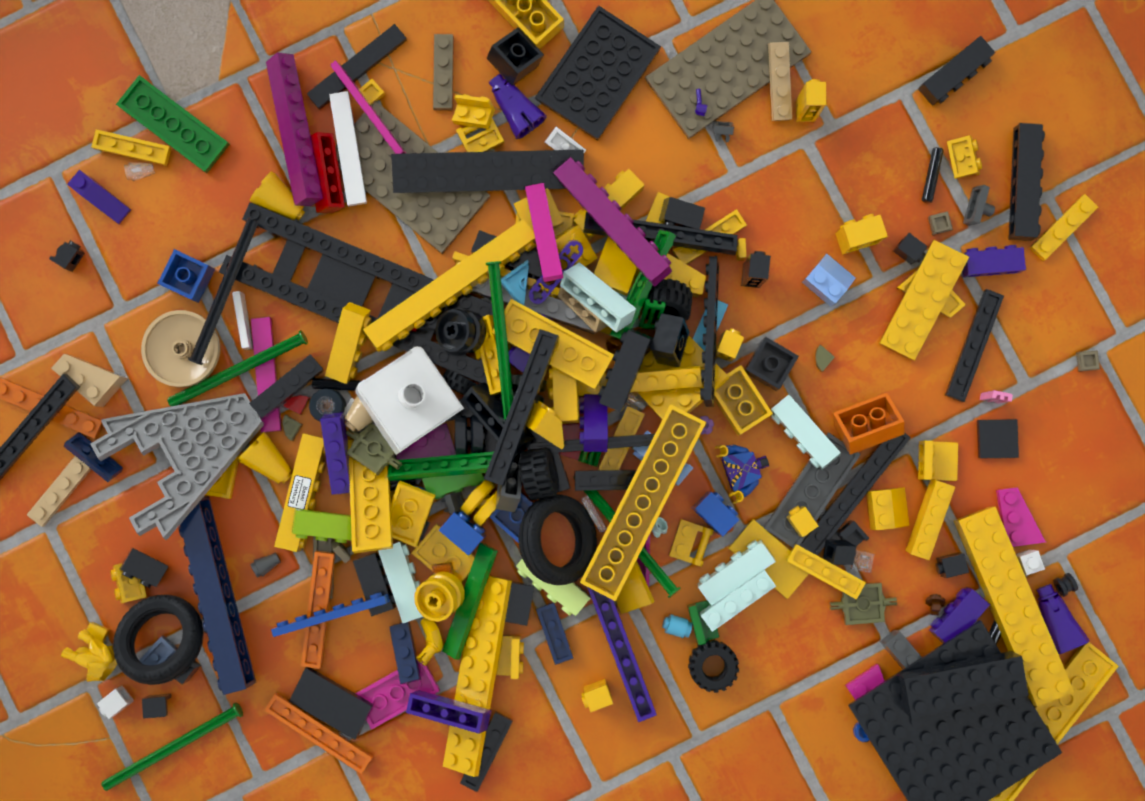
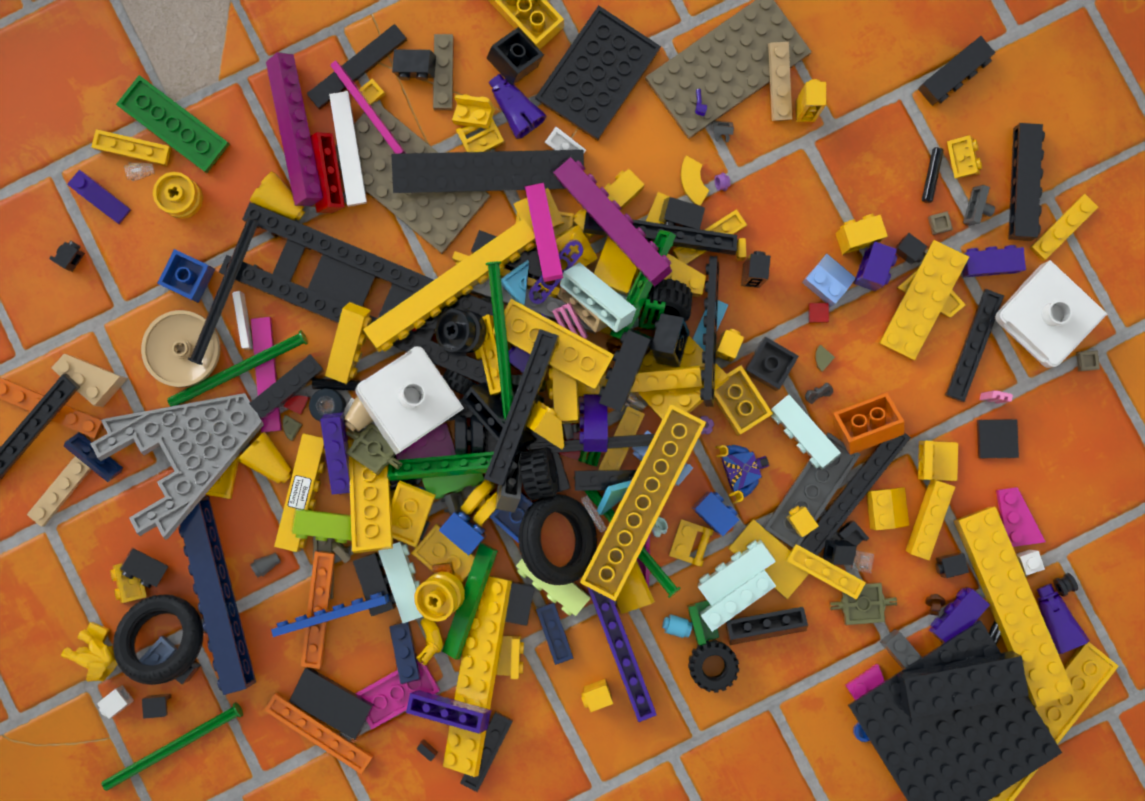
none -> yellow wheel [153,172,203,219]
none -> black brick [392,49,436,81]
none -> black tile [417,739,438,761]
none -> bright pink tile [552,302,588,339]
none -> dark grey tile [562,423,581,440]
none -> medium azure tile [597,480,632,515]
none -> yellow tile [681,155,709,206]
none -> medium lavender plate [714,172,730,191]
none -> black brick [726,607,808,645]
none -> dark grey piece [805,383,833,404]
none -> red tile [808,303,829,323]
none -> dark purple brick [854,242,897,291]
none -> white piece [995,260,1107,368]

